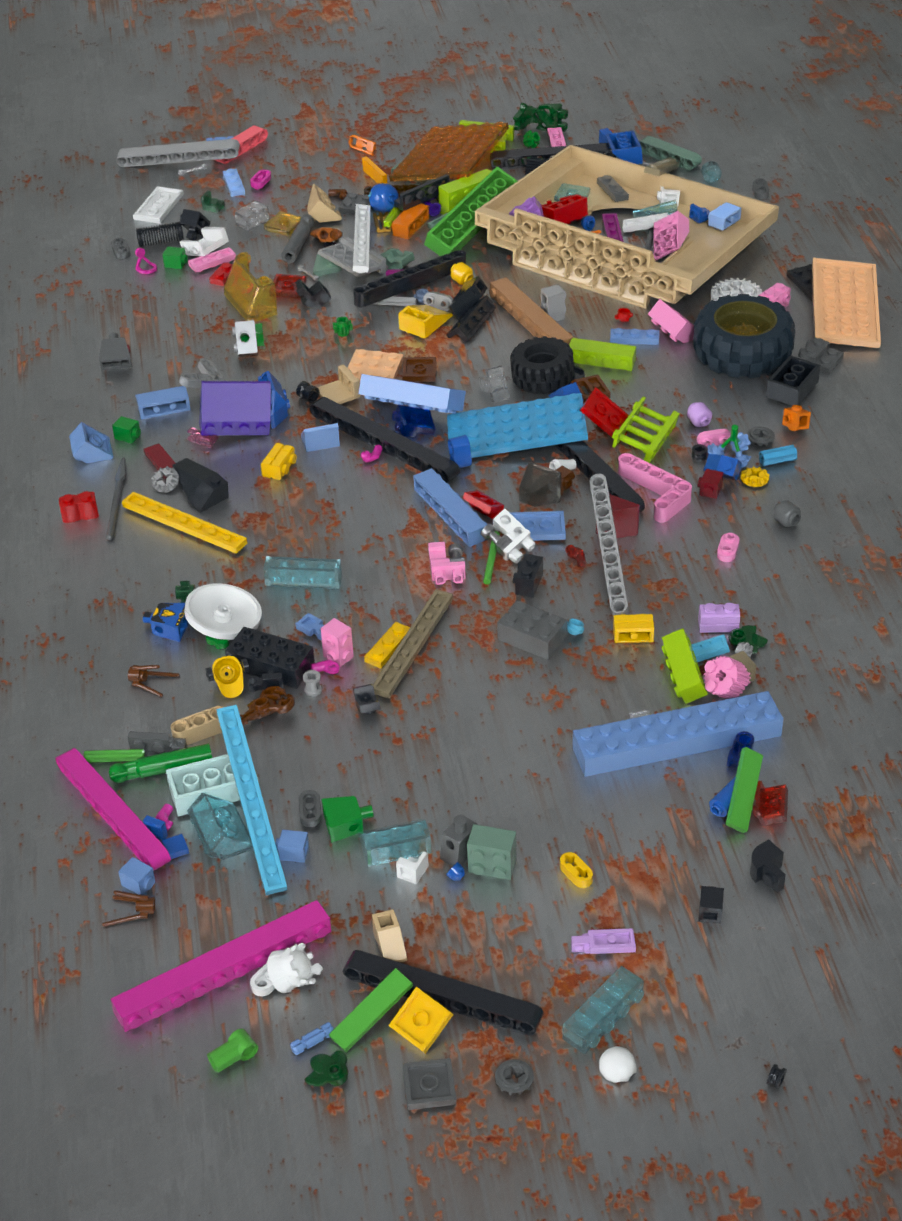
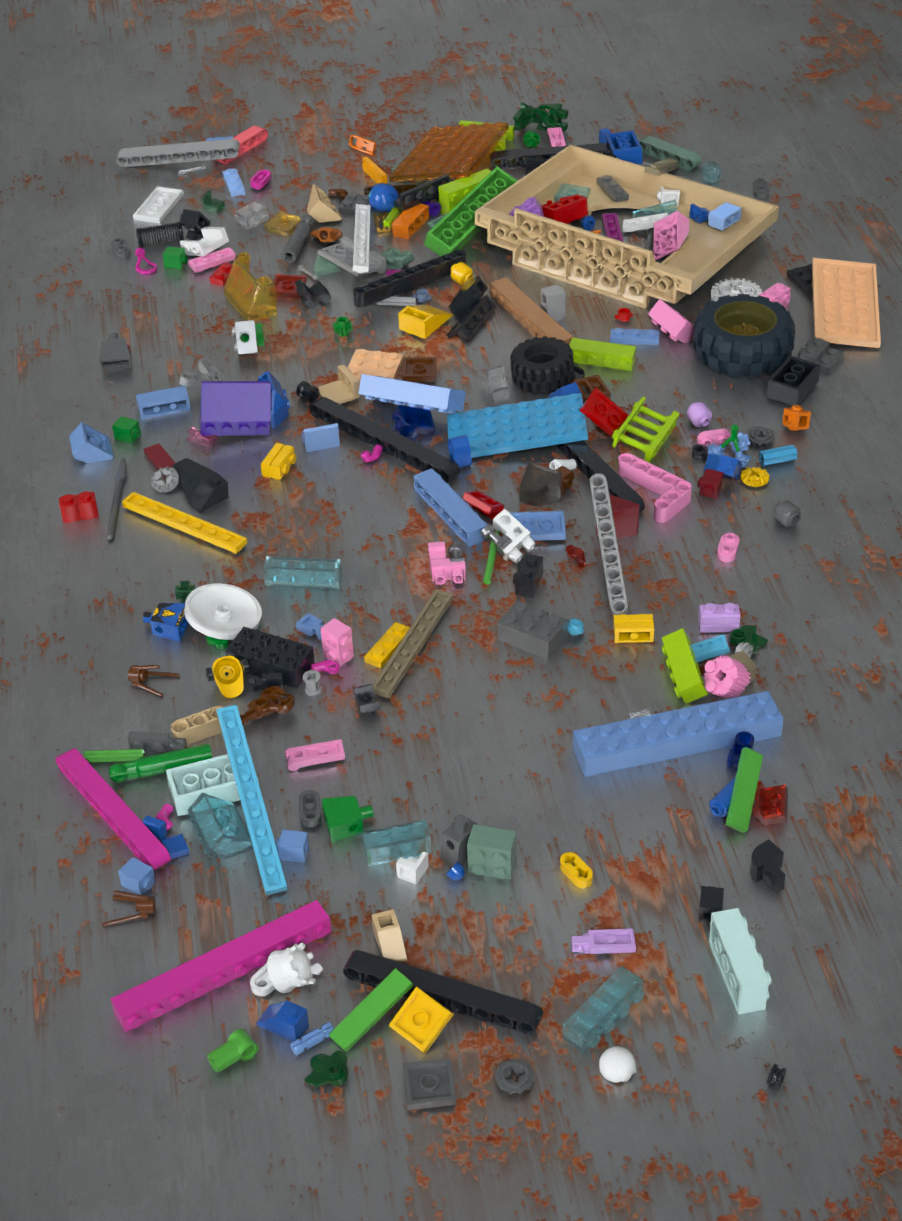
light grey plate [423,291,453,312] -> none
none -> blue slope [256,1000,309,1042]
none -> bright pink plate [285,739,345,771]
none -> light aqua brick [709,908,771,1015]

